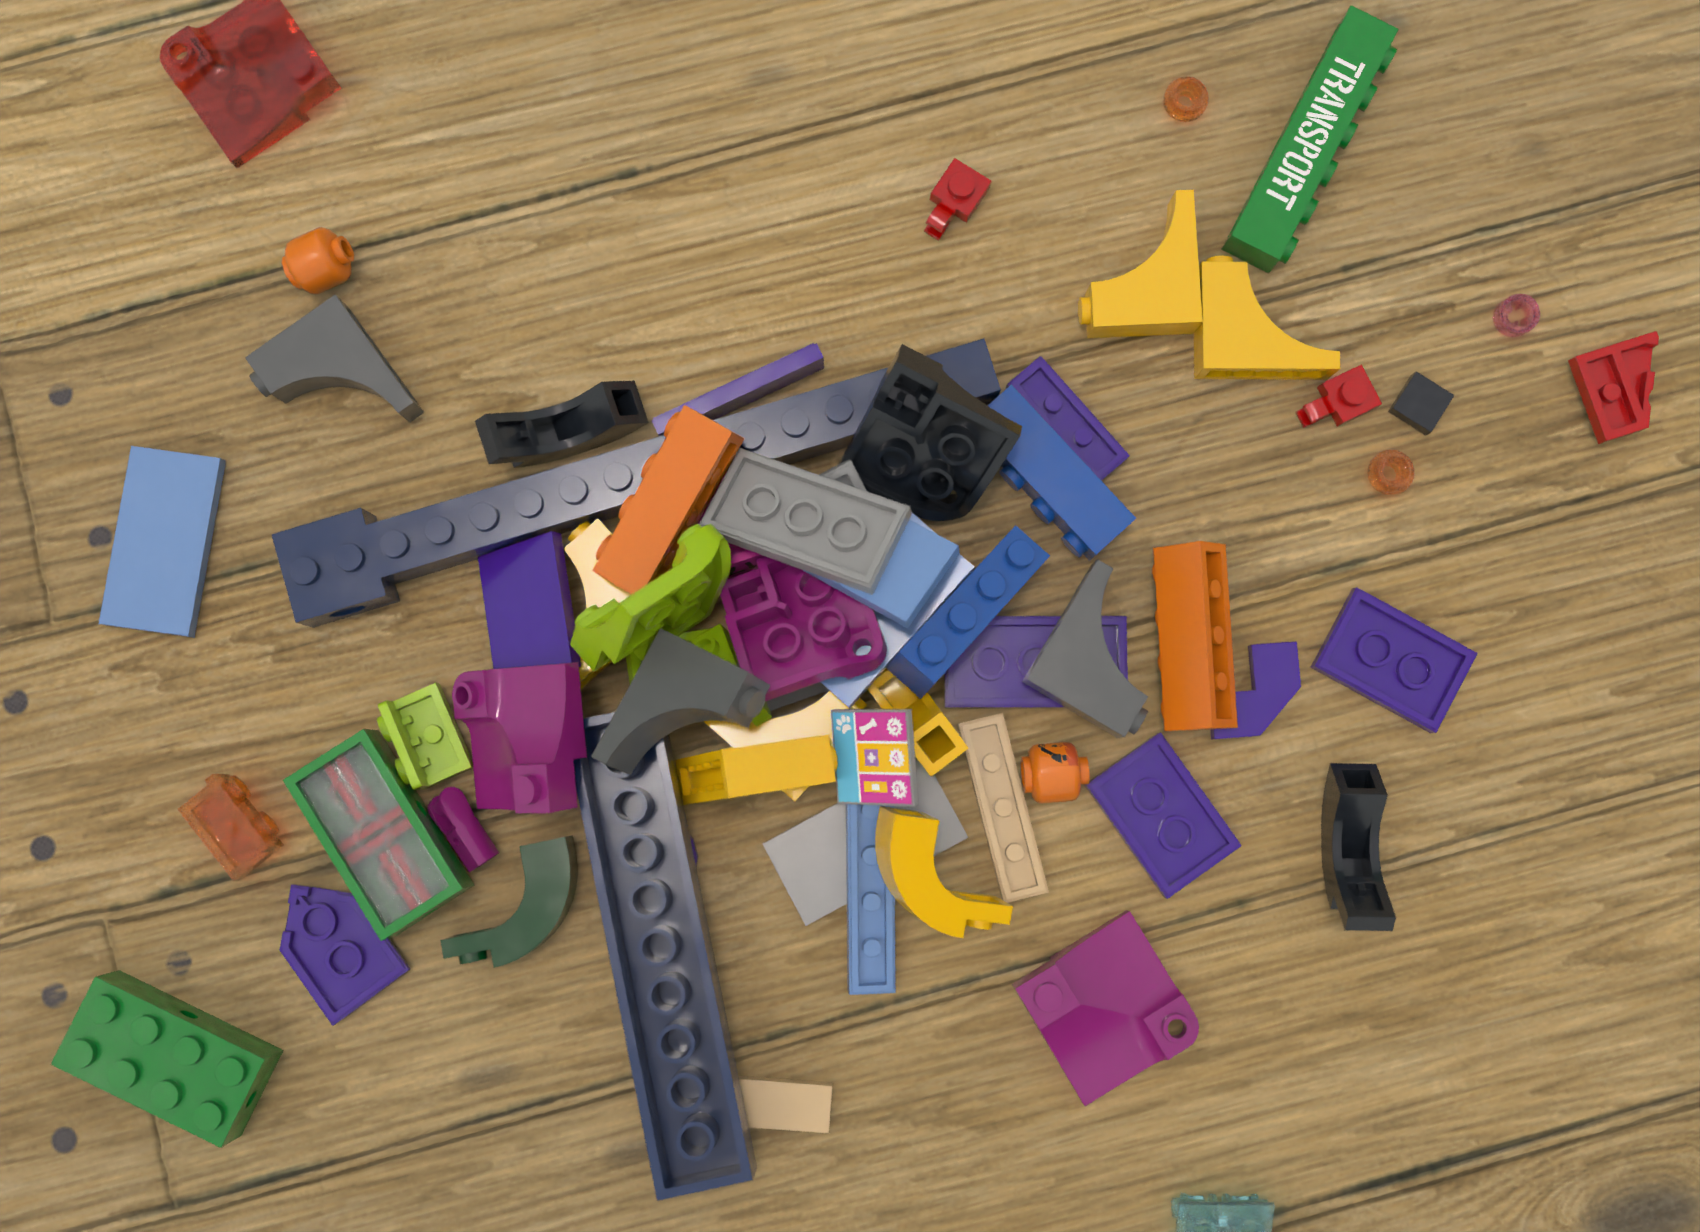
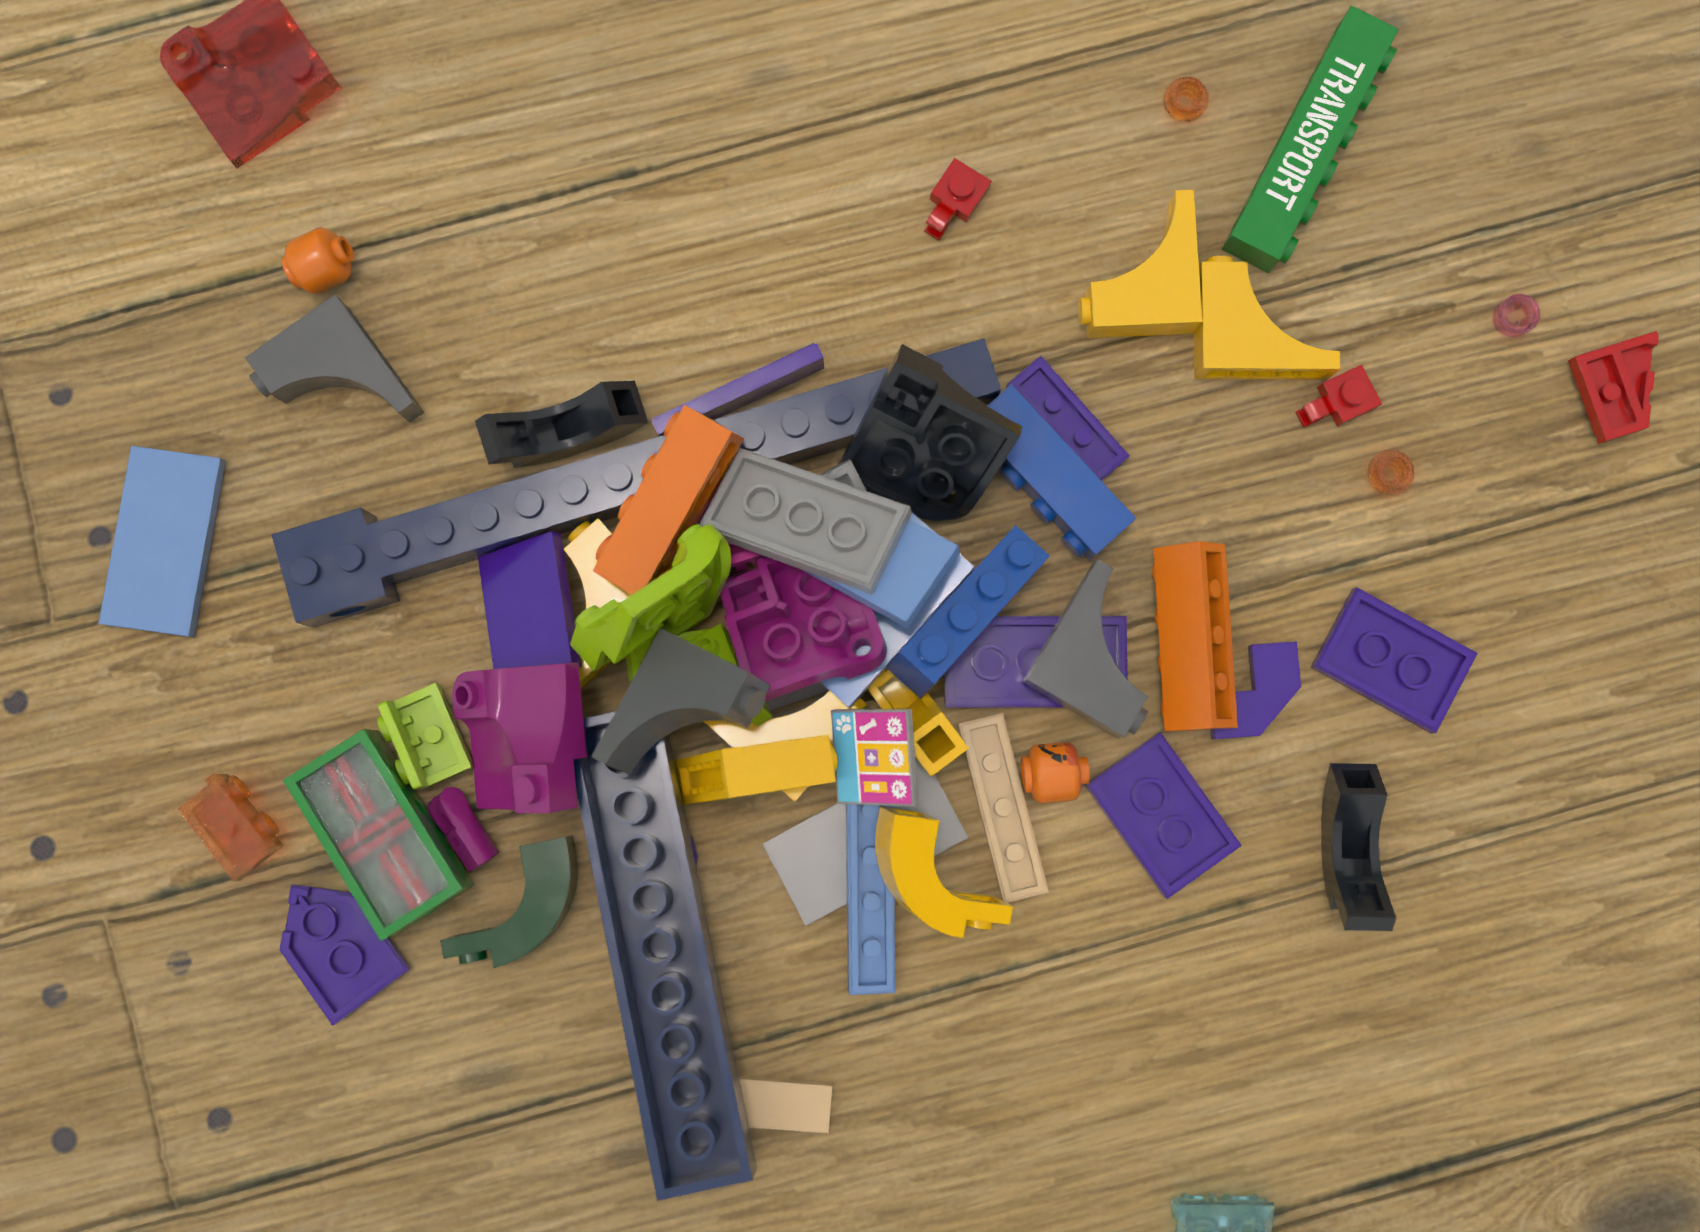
green brick [50,970,284,1148] -> none
magenta slope [1012,910,1199,1106] -> none
black tile [1388,371,1455,435] -> none

